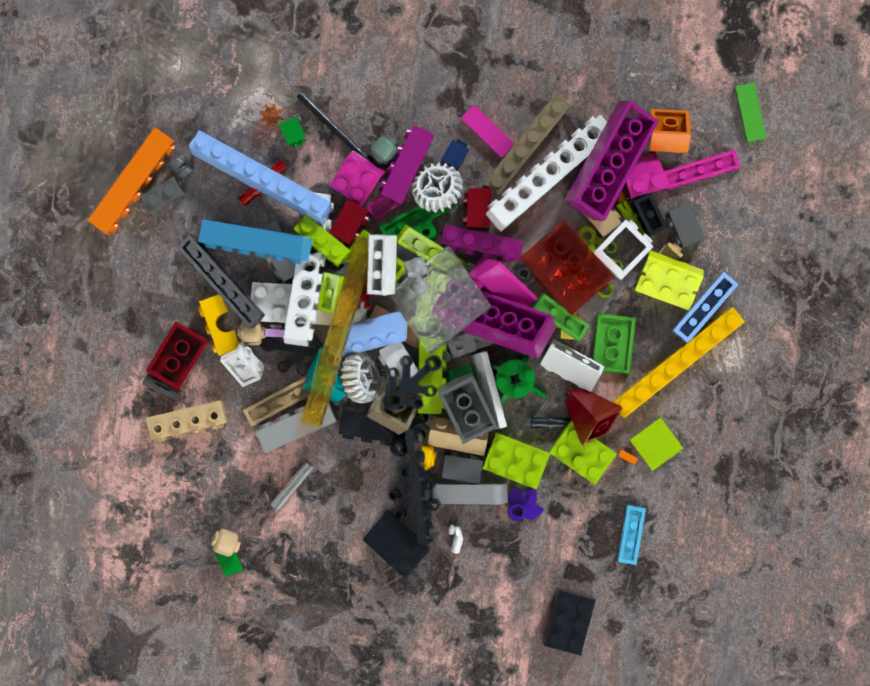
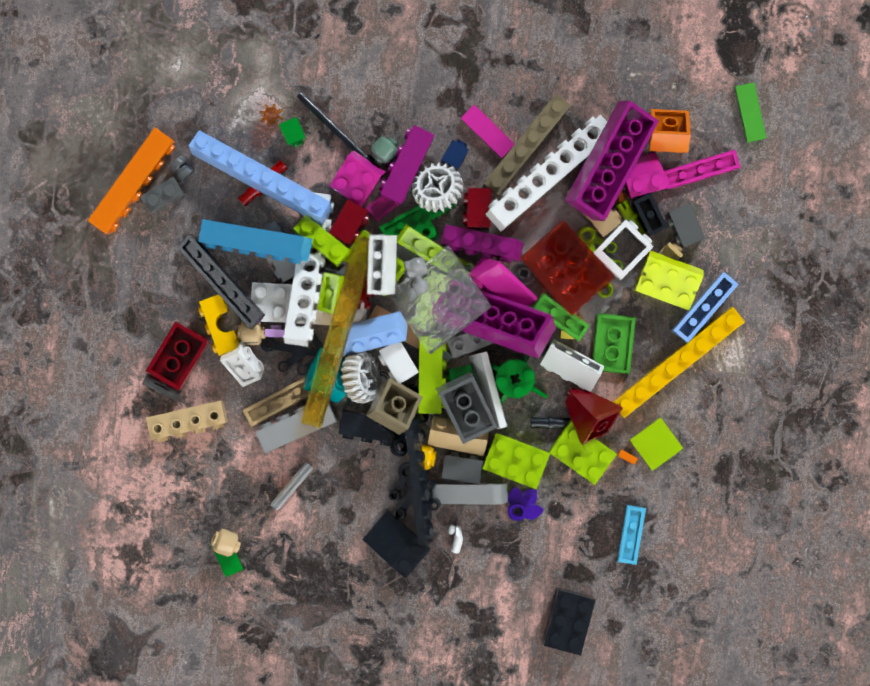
black plant [382,355,442,411] -> none

